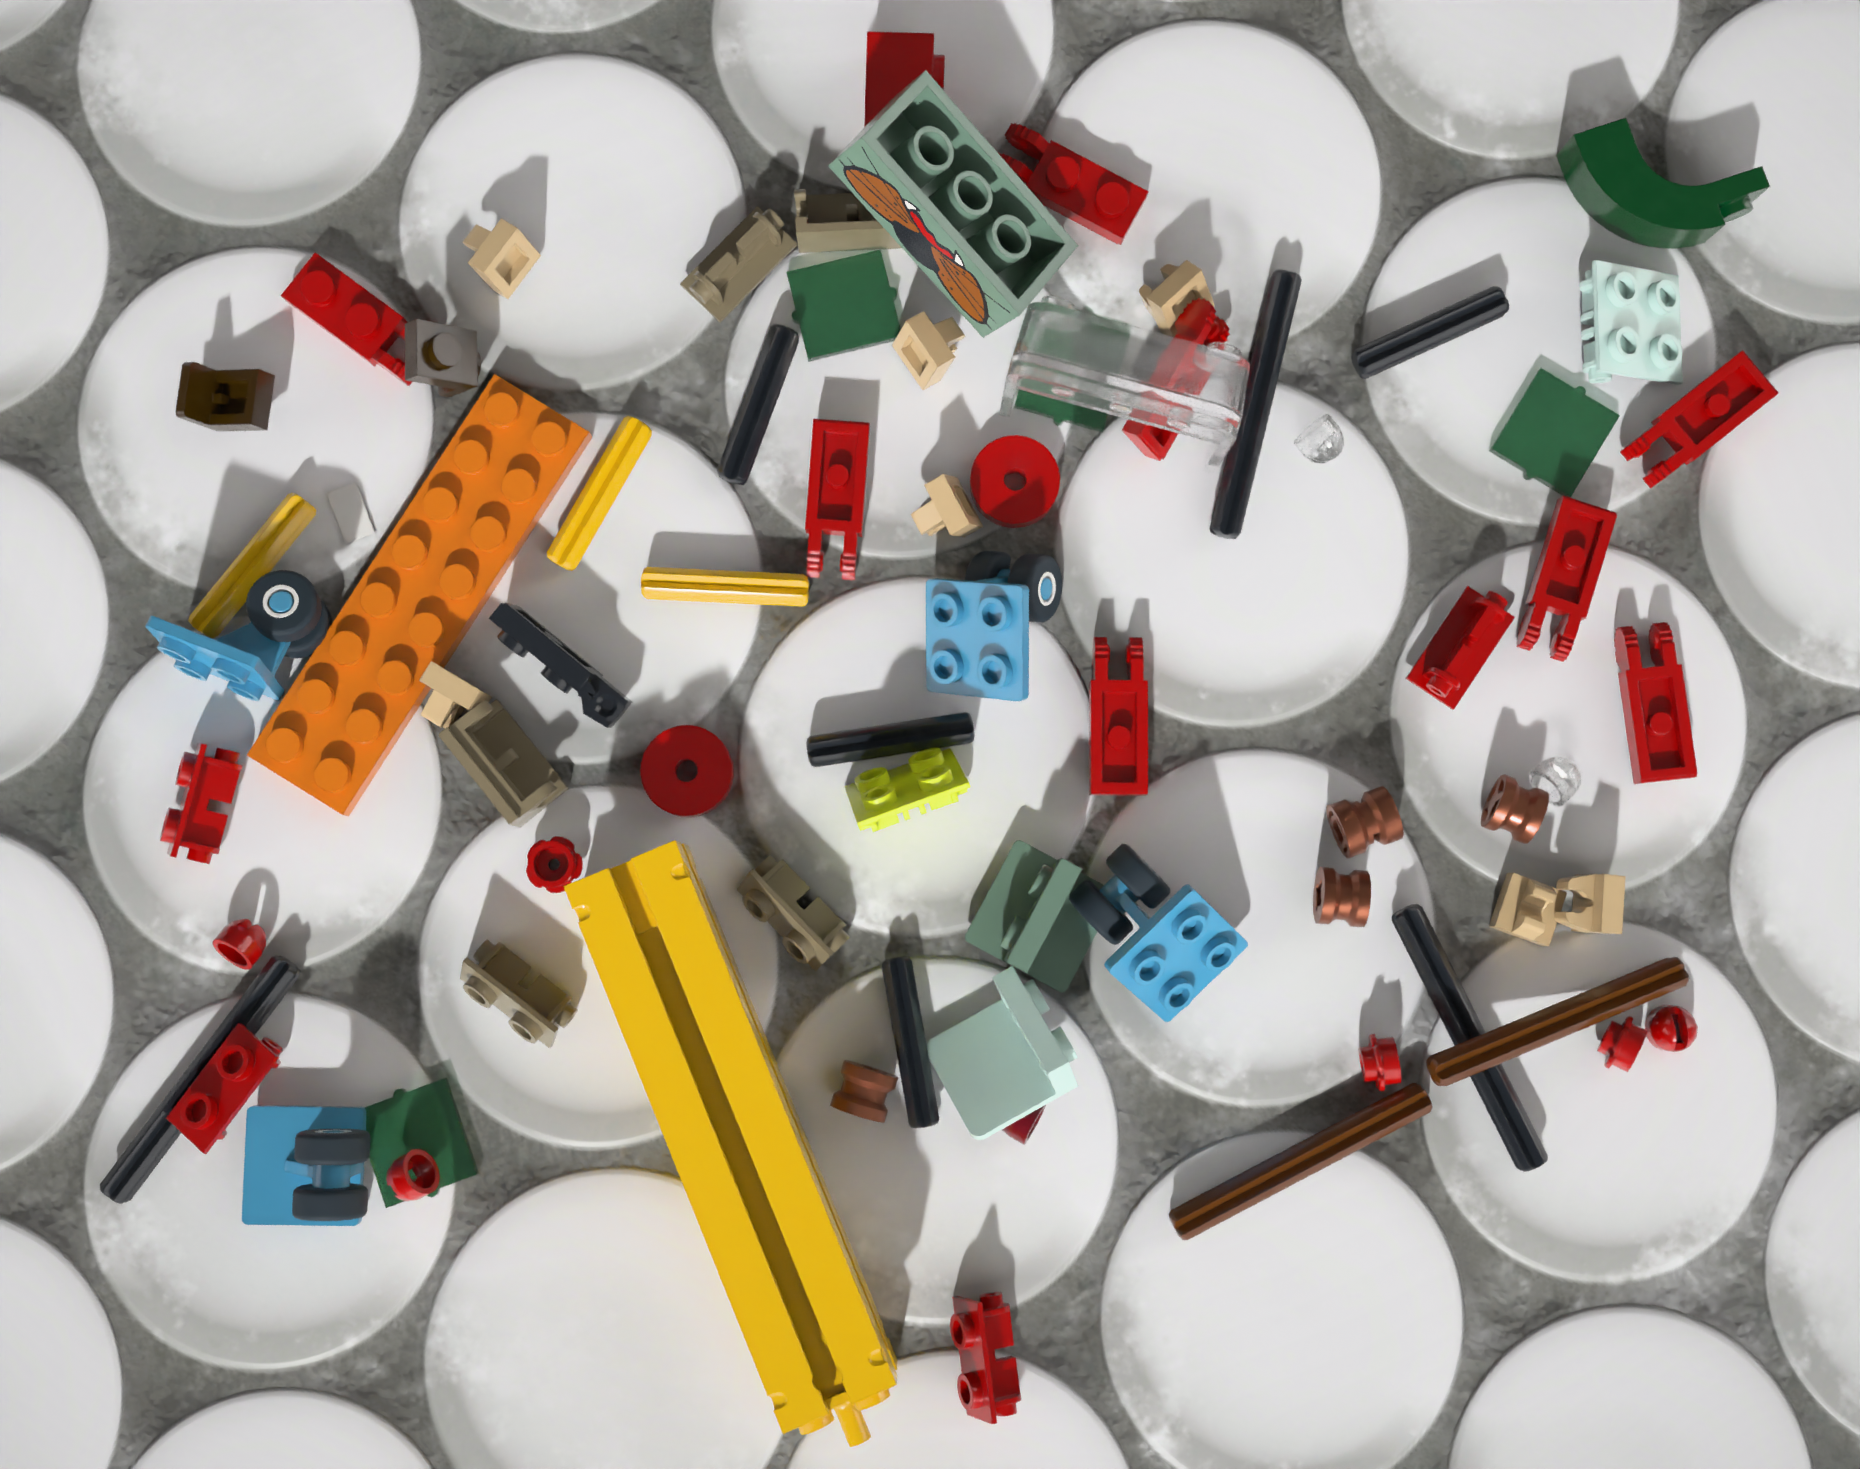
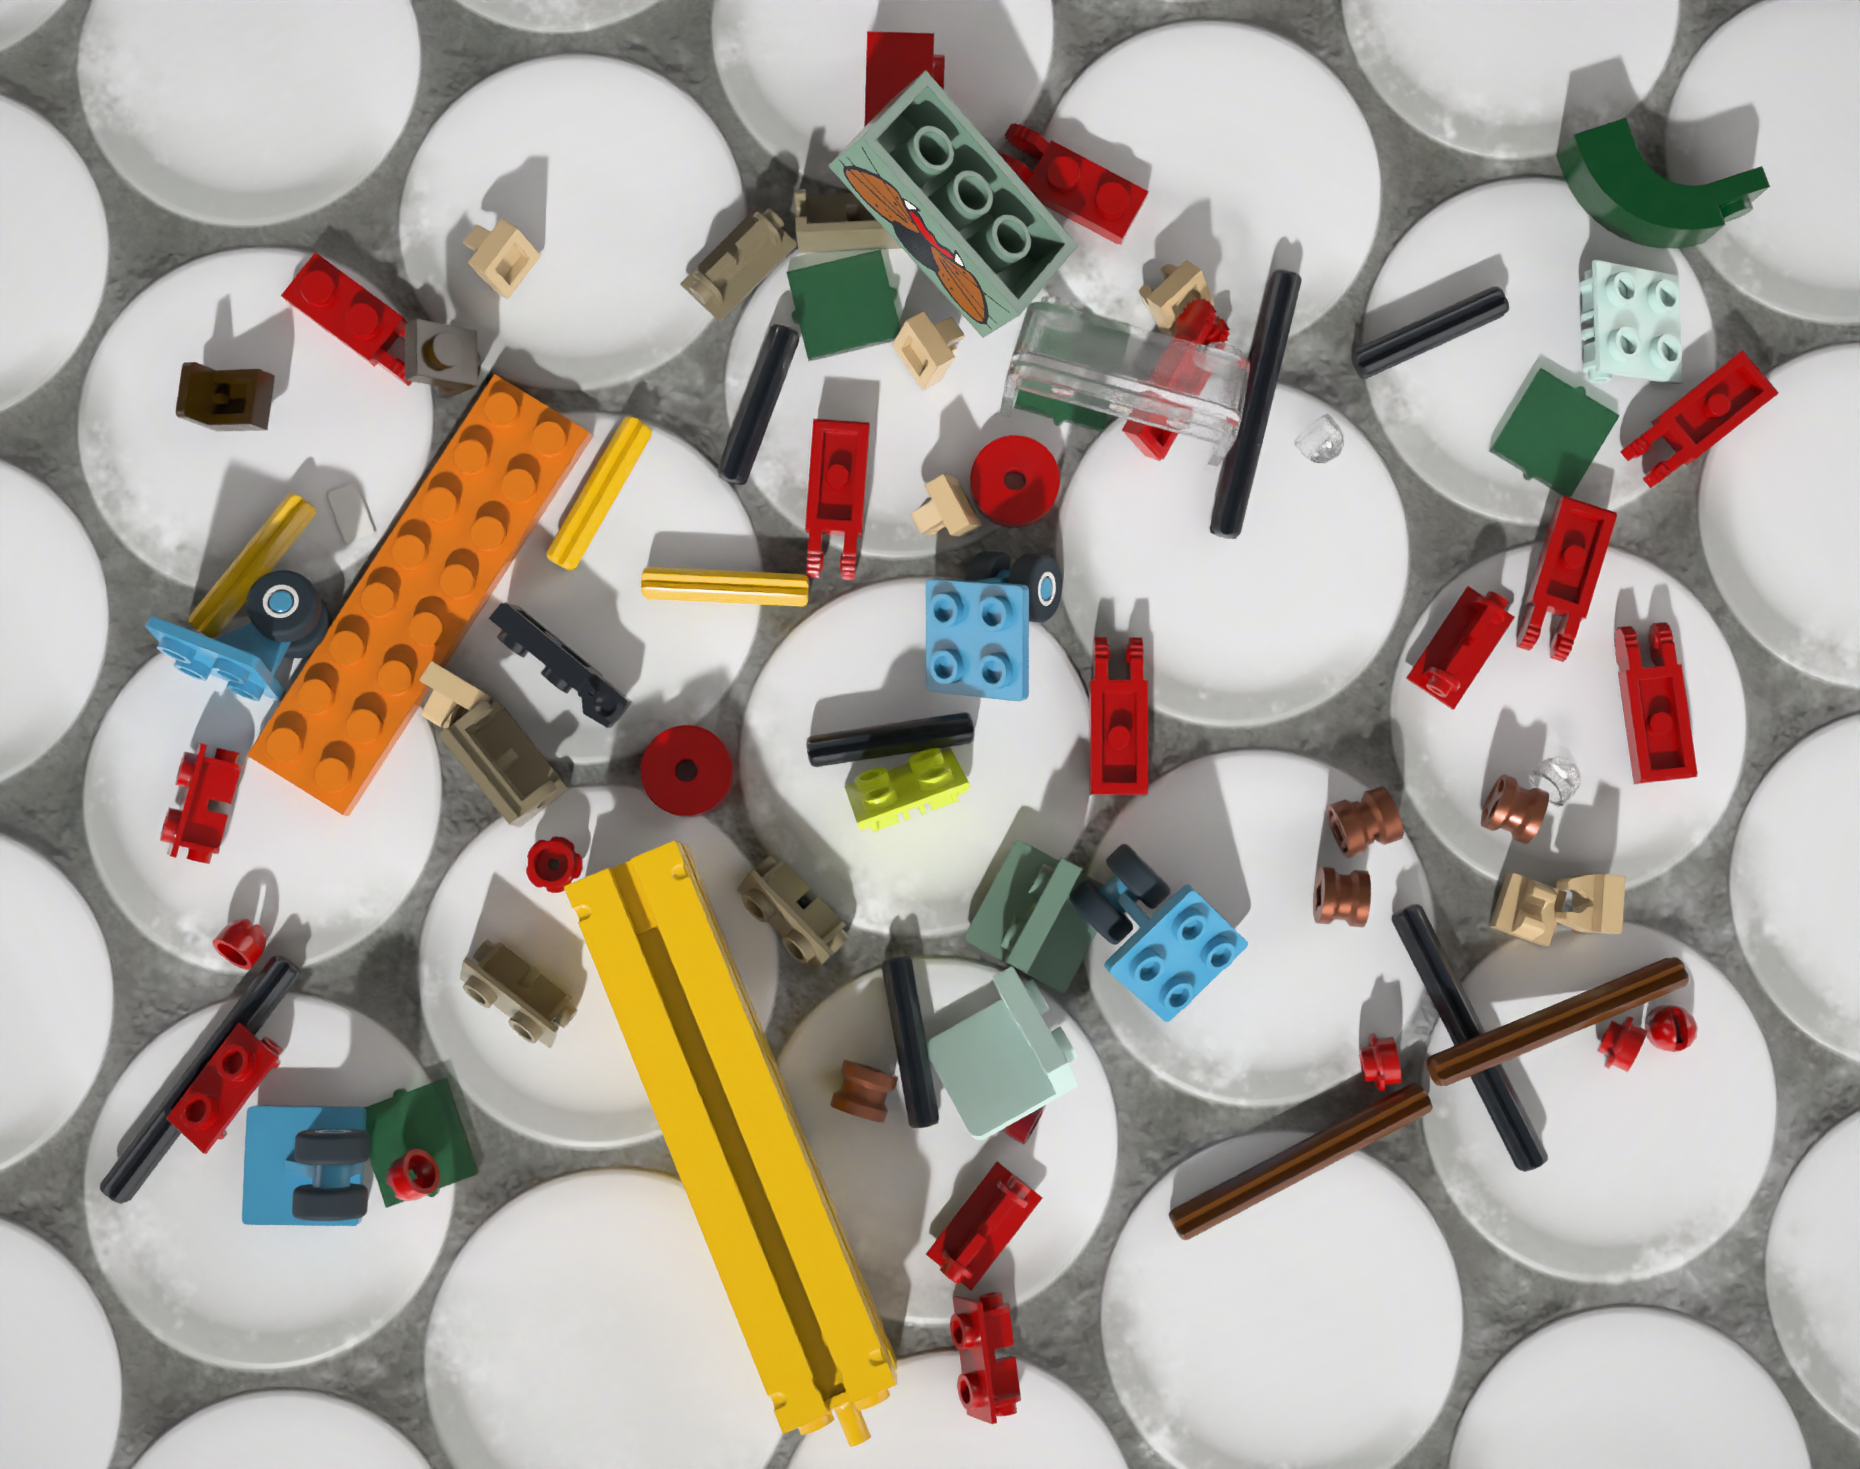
none -> red hinge [925,1161,1043,1291]

